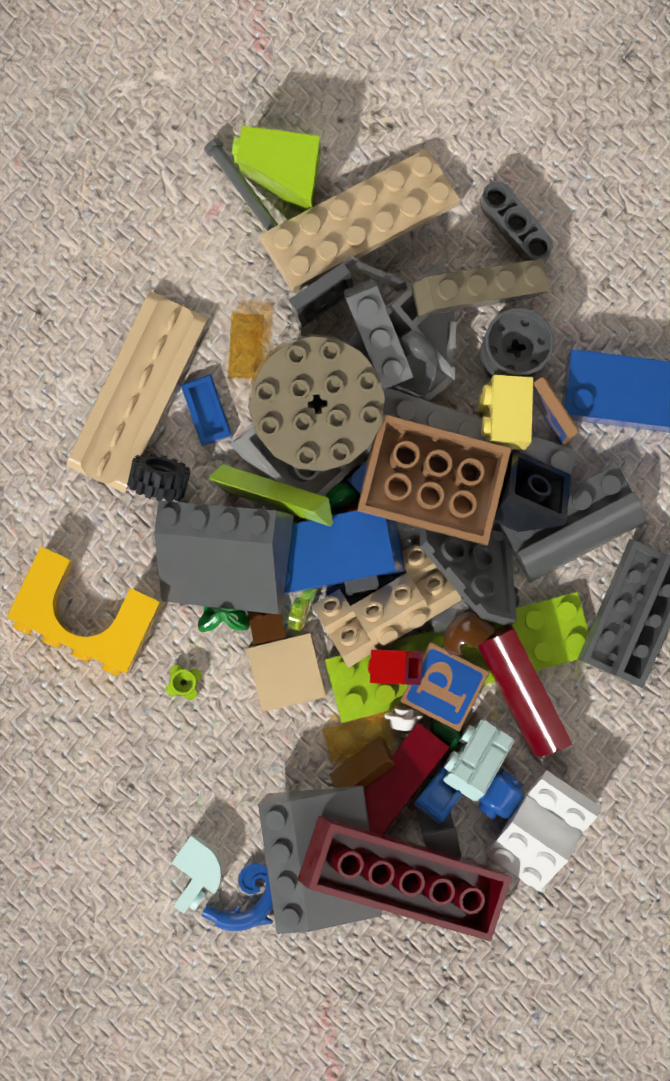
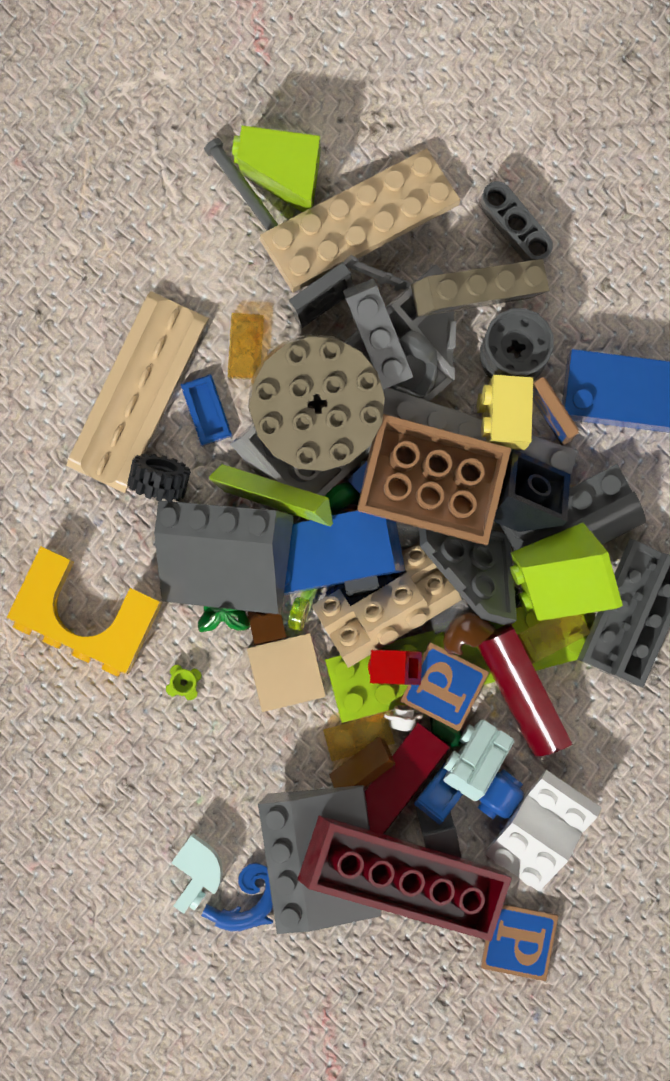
none -> tile [480,904,558,981]
none -> lime slope [510,522,623,621]
none -> clear yellow plate [517,614,590,664]

